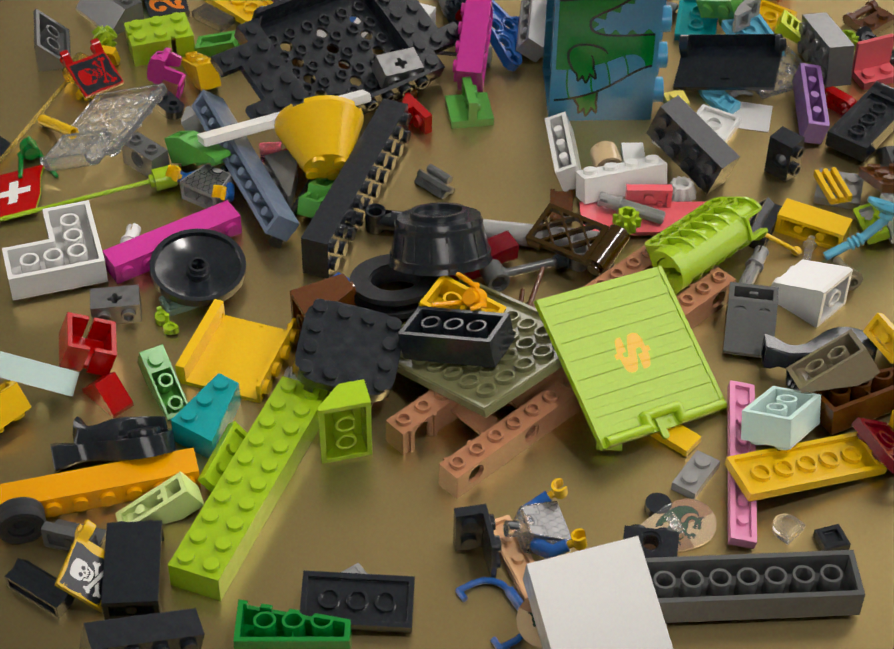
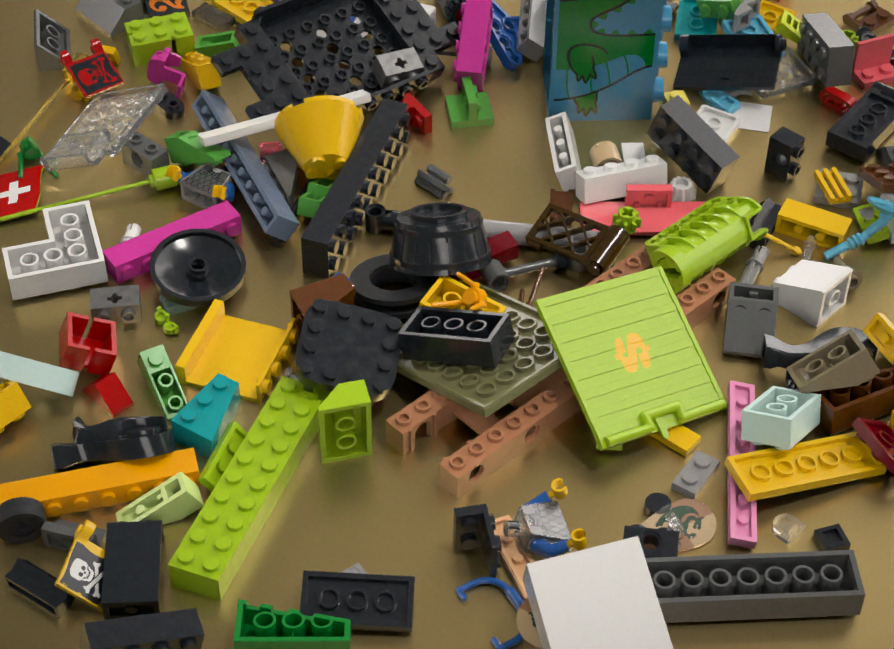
yellow piece [38,114,79,138] -> none
lime gear [92,25,117,47] -> none
light grey slope [181,106,204,133] -> none
light grey axle [597,191,666,224] -> none
medium lavender brick [792,63,830,144] -> none

